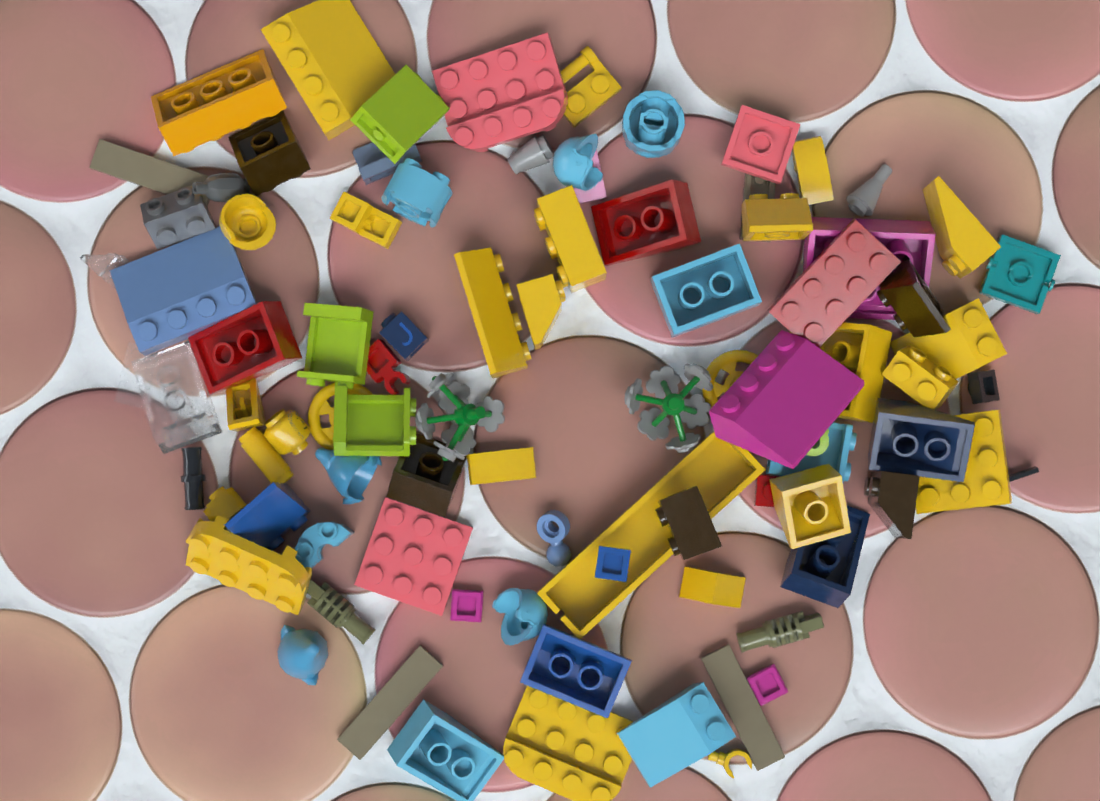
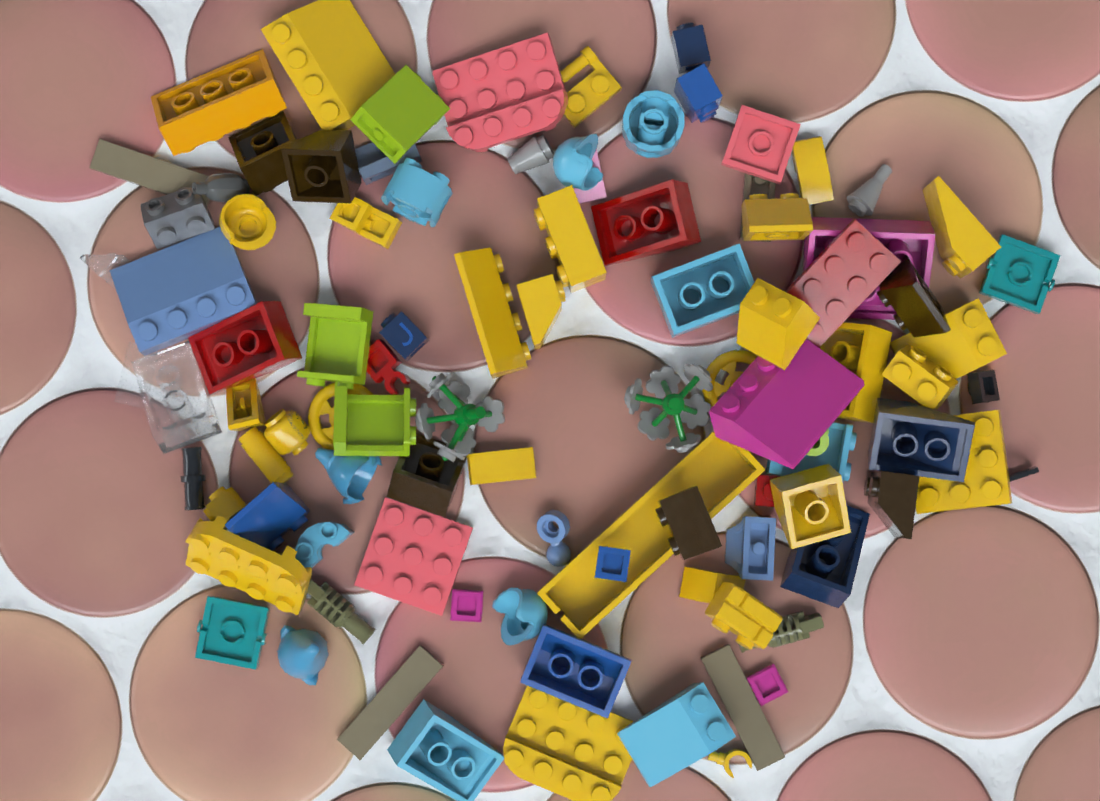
none -> teal plate [195,596,270,670]
none -> dark brown slope [281,130,362,203]
none -> dark blue brick [671,23,711,74]
none -> blue brick [674,63,723,123]
none -> yellow brick [705,582,783,650]
none -> medium blue slope [725,516,776,581]
none -> yellow slope [736,278,820,370]

